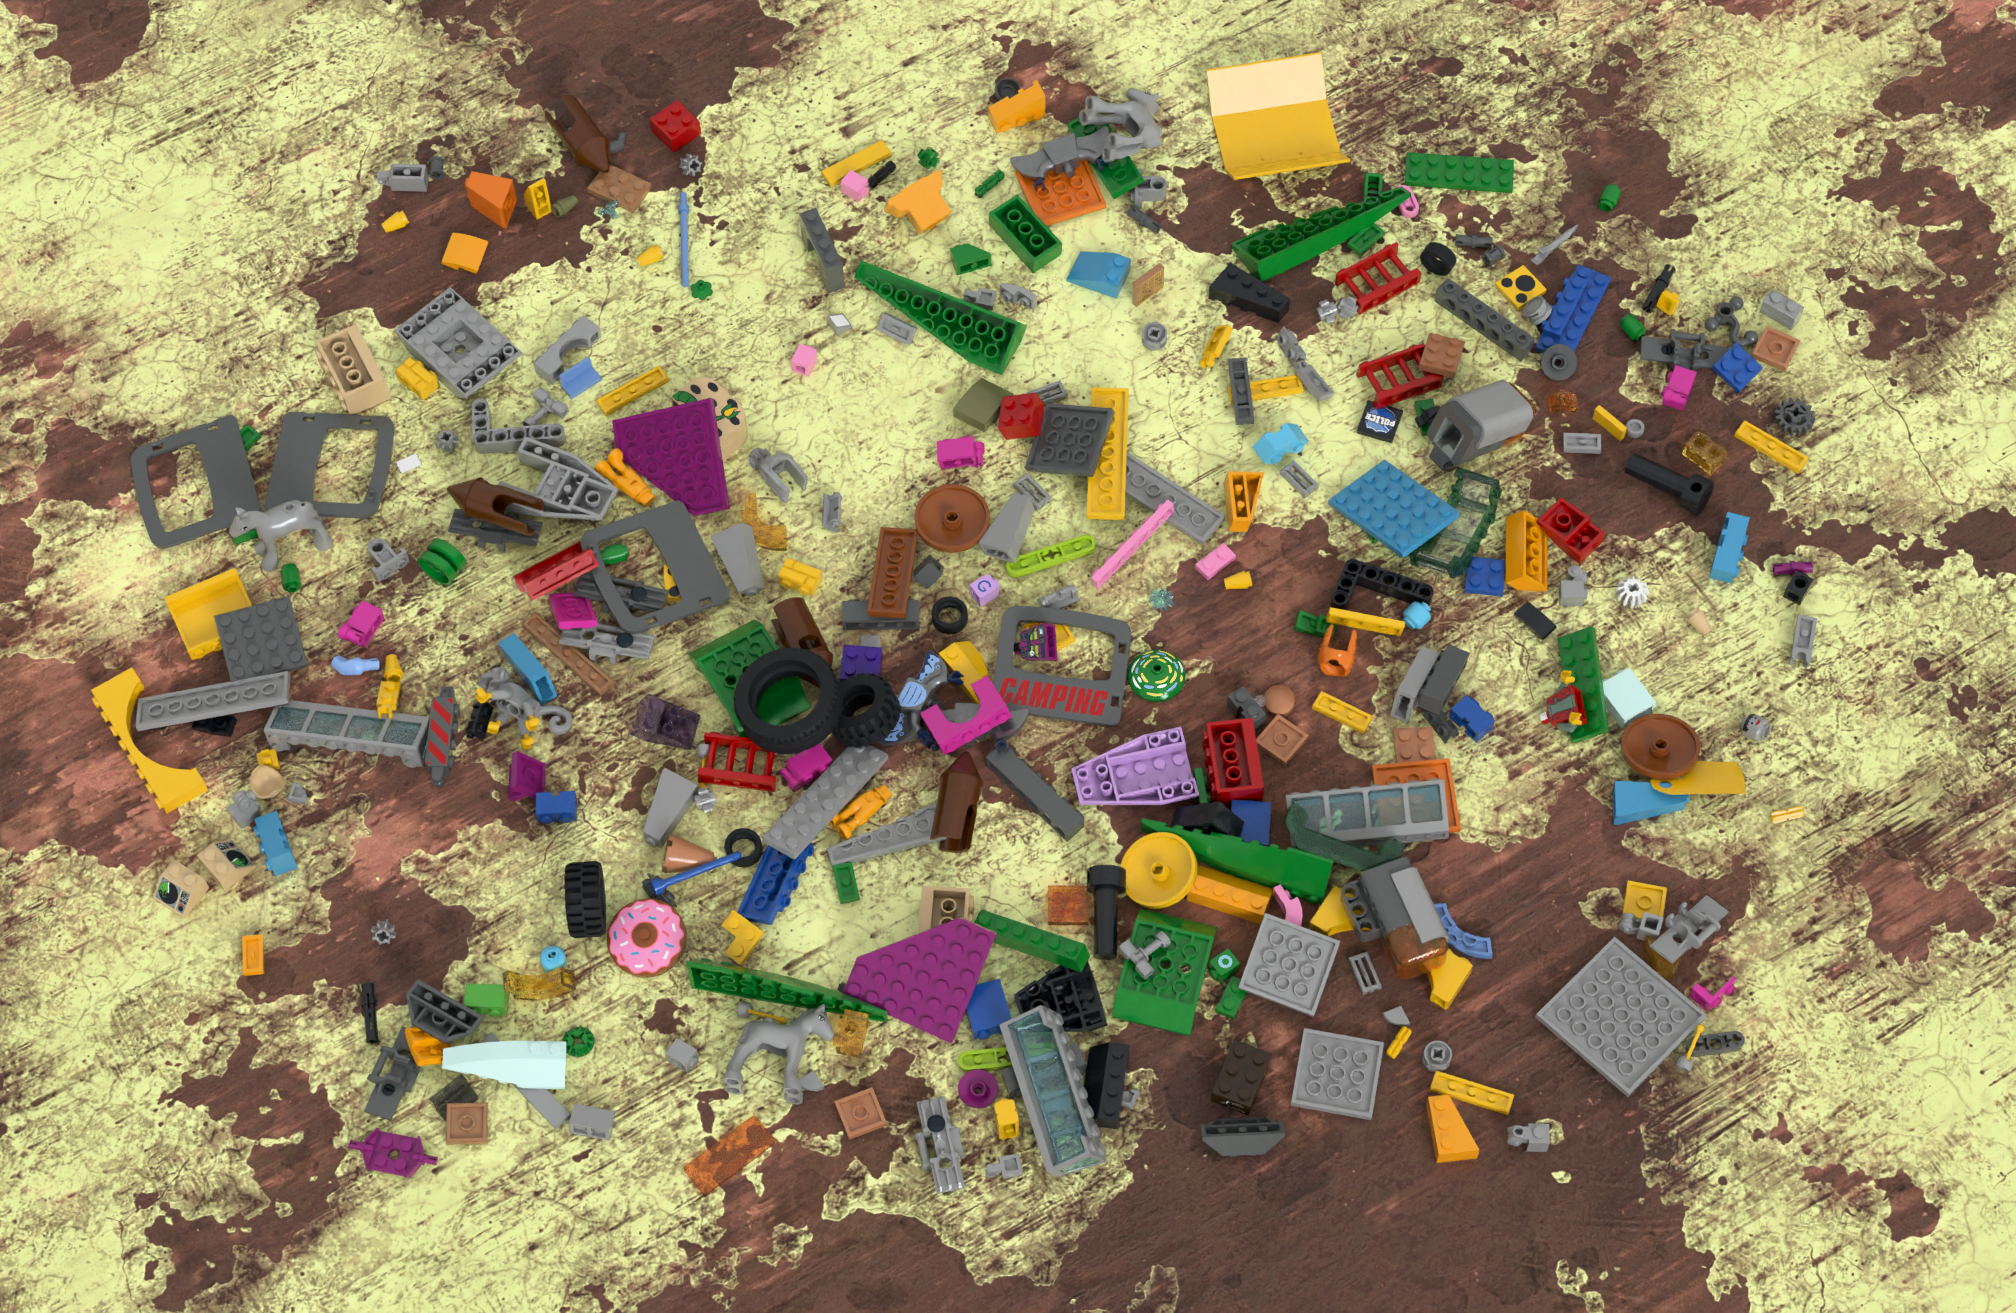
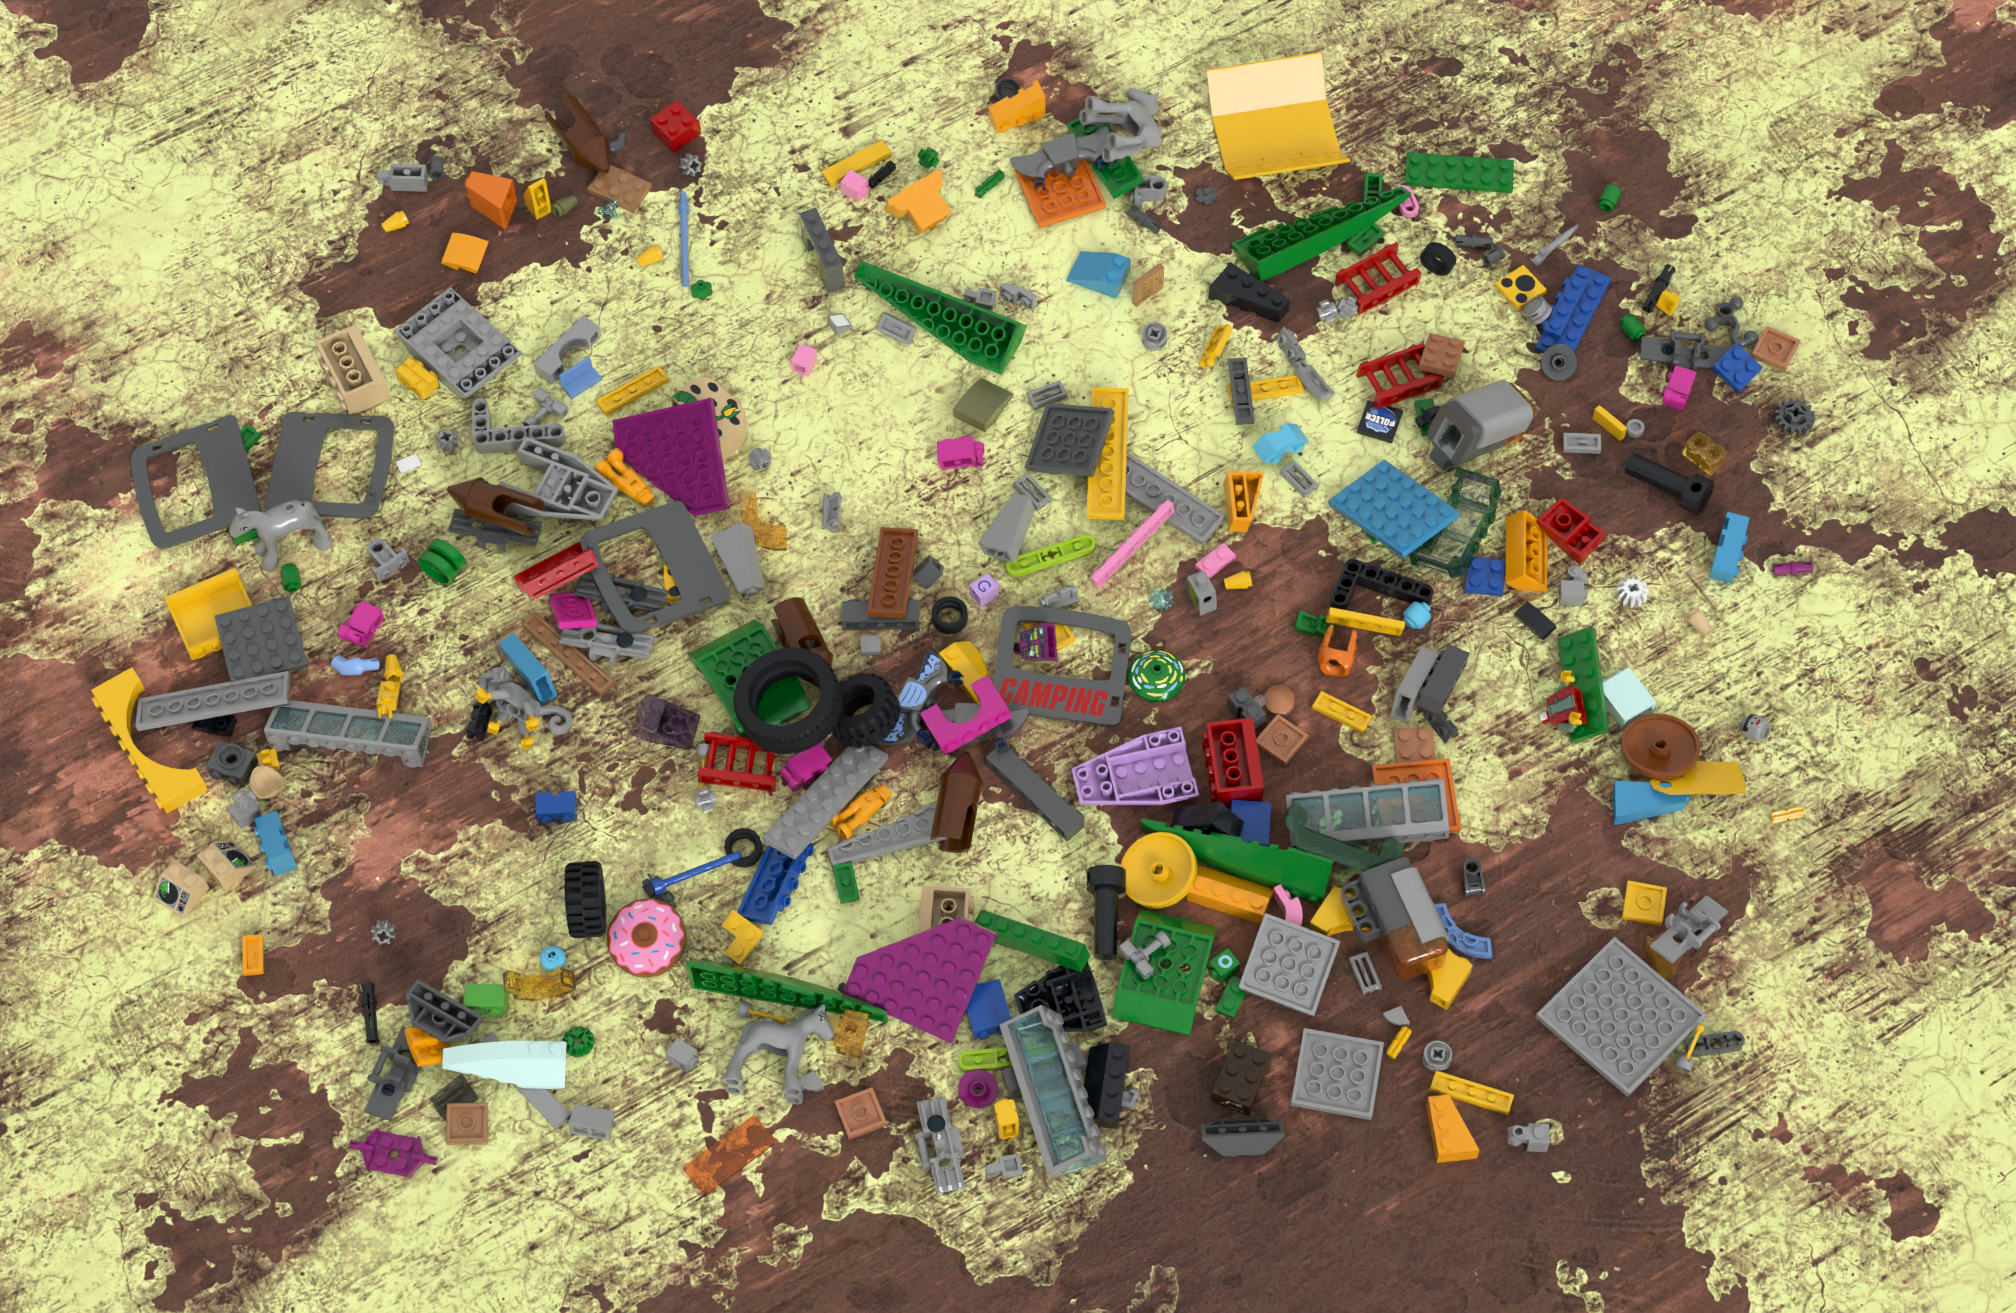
light grey tile [287,782,308,805] -> none
dark grey hinge [425,686,460,788] -> none
magenta bracket [508,751,546,802] -> none
green brick [600,542,629,565] -> none
light grey slope [643,767,698,849] -> none
nougat cone [662,834,717,873] -> none
light grey piece [759,450,808,503] -> none
yellow brick [778,558,823,596] -> none
dark purple brick [839,645,883,682] -> none
dark orange dish [914,484,990,553] -> none
green slope [950,243,992,276] -> none
green brick [989,194,1062,273] -> none
red brick [998,393,1045,440] -> none
clear orange plate [1048,885,1088,925] -> none
green plate [1193,768,1211,805] -> none
dark grey brick [1435,278,1535,362] -> none
blue brick [1449,695,1495,743] -> none
clear orange bracket [1548,389,1579,414] -> none
light grey brick [1618,912,1664,943] -> none
dark pink bracket [1689,976,1736,1012] -> none
yellow tile [1734,420,1809,474] -> none
light grey brick [1760,289,1804,330] -> none
black brick [1783,571,1813,605] -> none
light grey plate [1789,614,1817,668] -> none
none -> dark grey brick [206,740,258,787]
none -> light grey torso [1184,570,1217,616]
none -> dark grey plant [1195,186,1217,206]
none -> dark grey piece [1461,858,1485,898]

